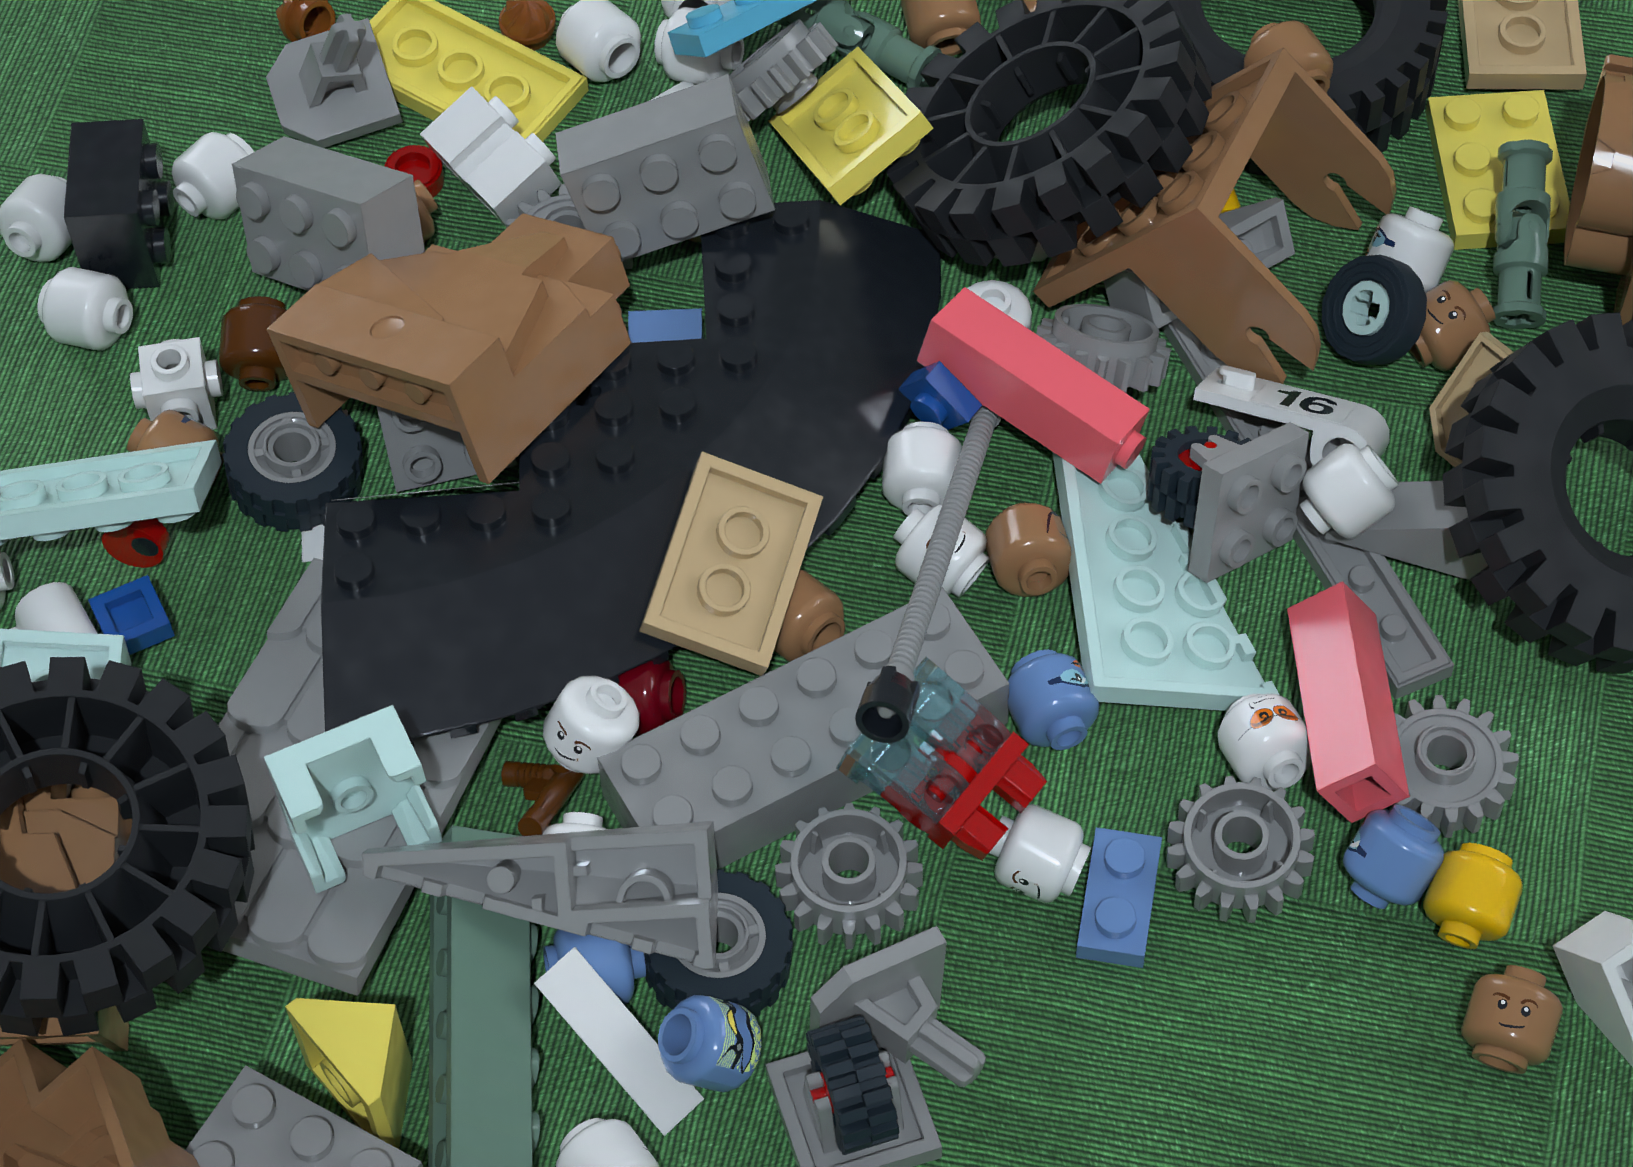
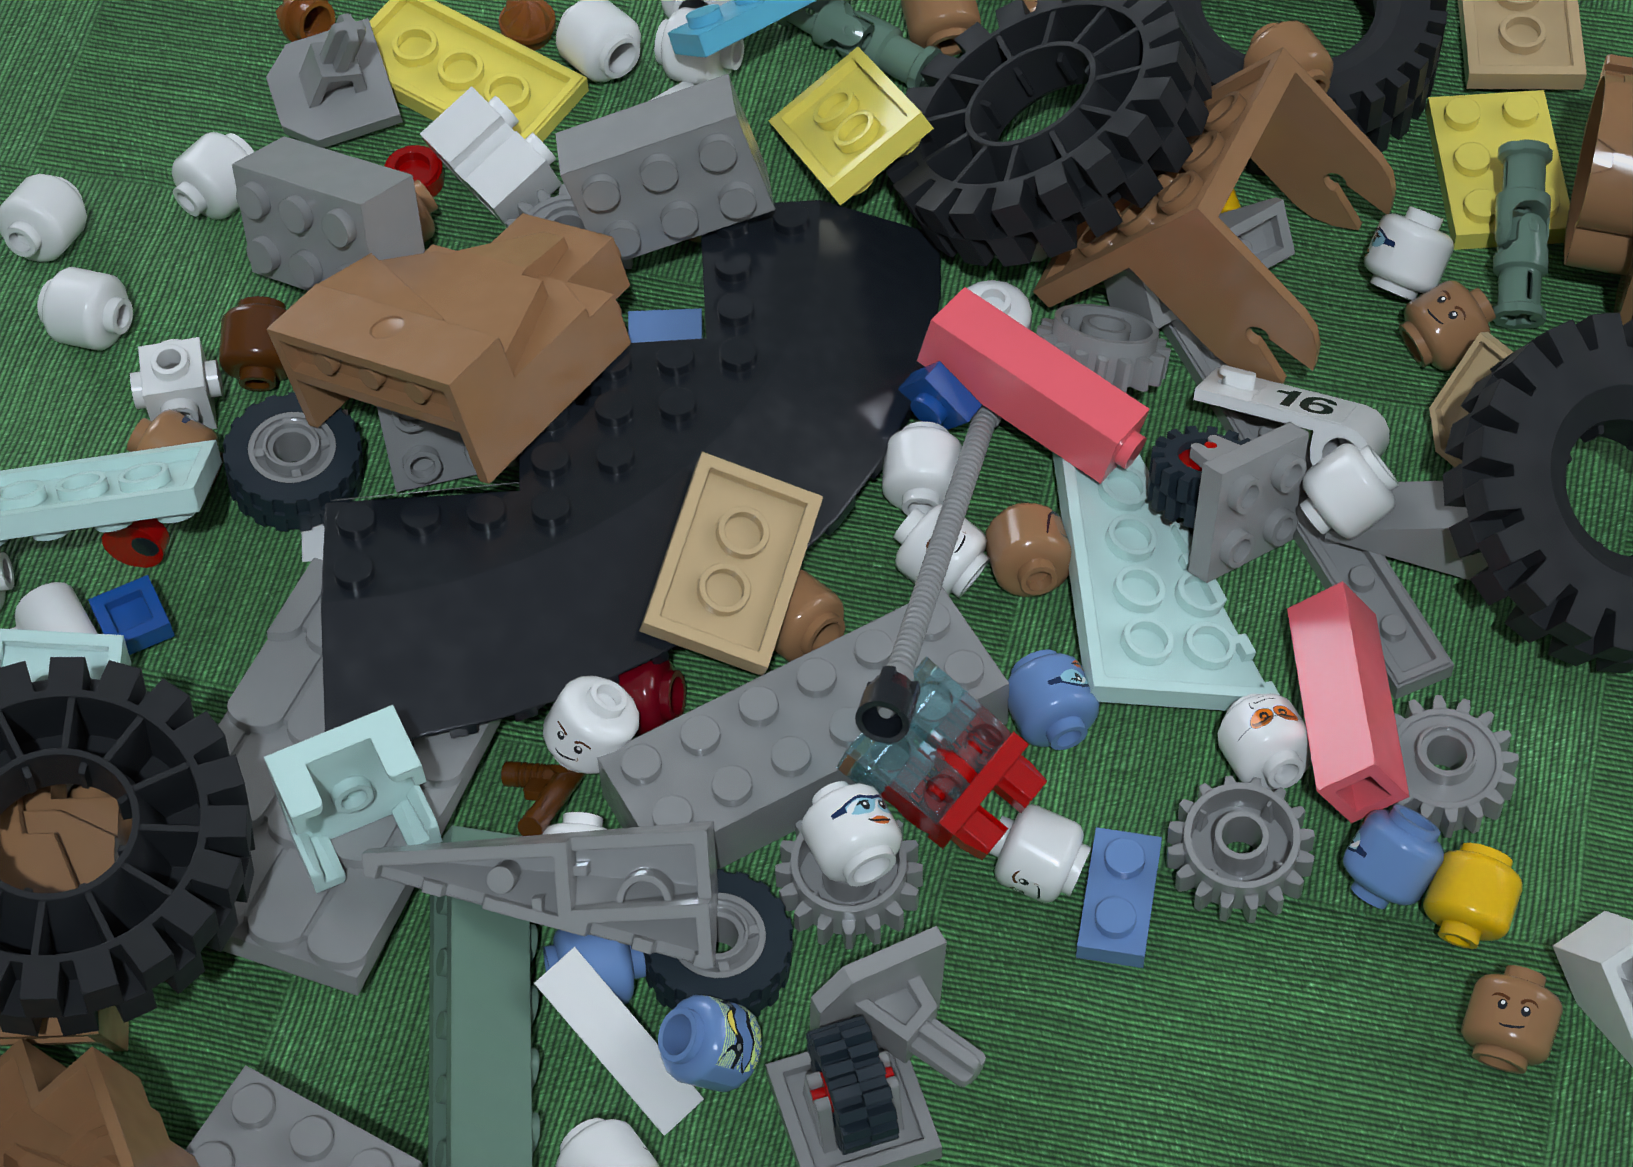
black brick [64,119,174,289] -> none
light yellow slope [285,998,413,1149] -> none
light grey gear [729,19,838,122] -> none
black bush [1322,255,1427,365] -> none
none -> white head [801,781,902,887]

